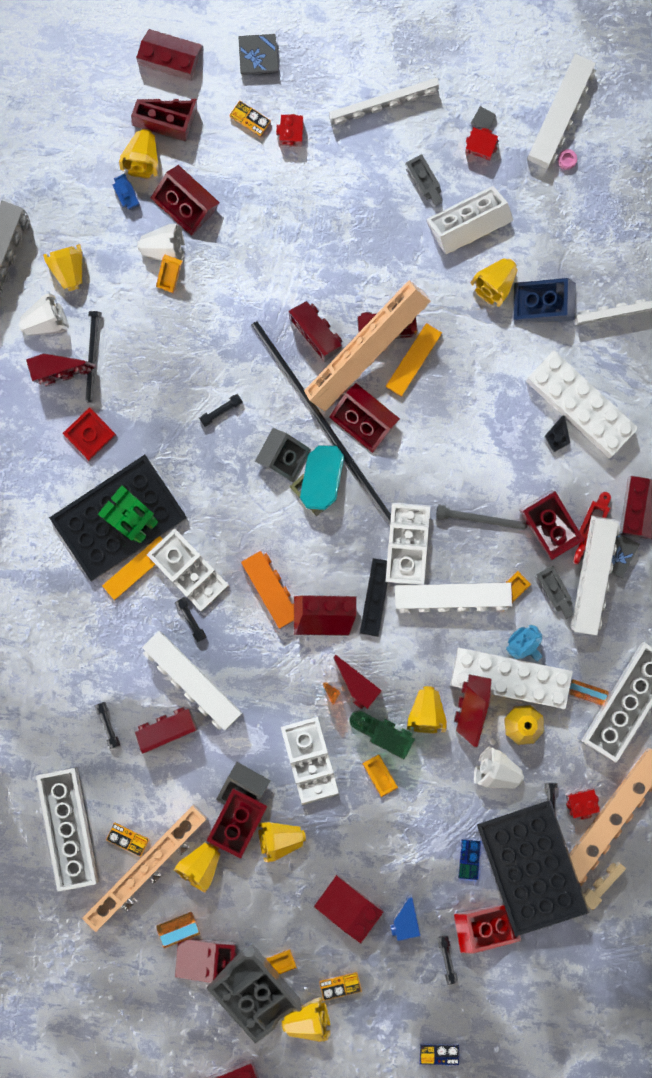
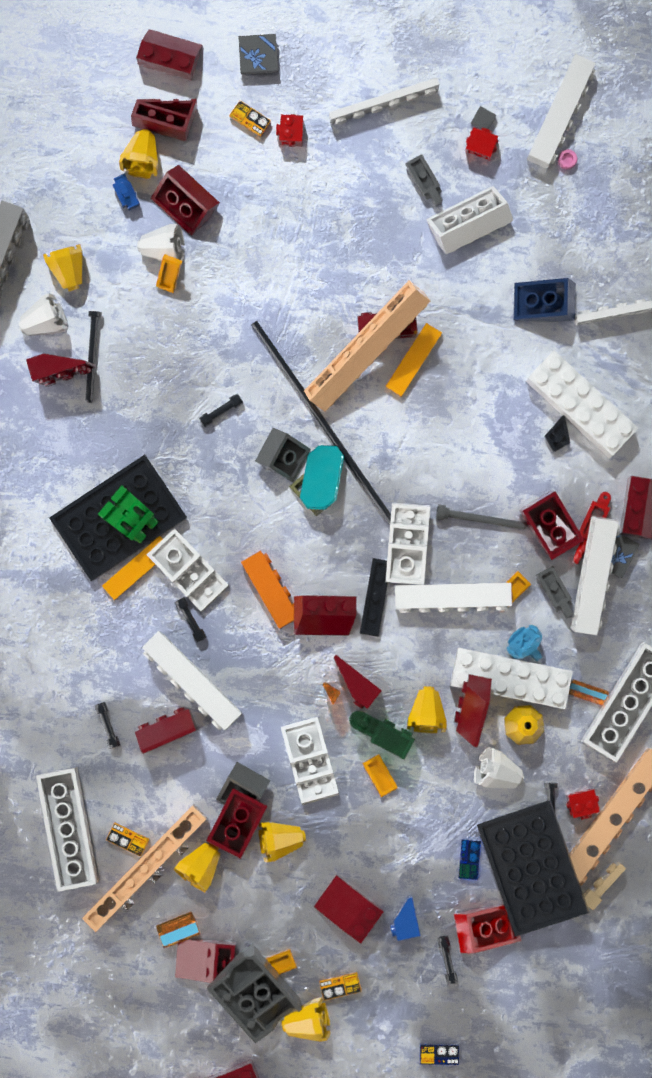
red tile [62,407,116,461] -> none
dark red slope [288,301,343,362] -> none
dark red slope [329,383,400,453] -> none
yellow cone [470,258,518,307] -> none

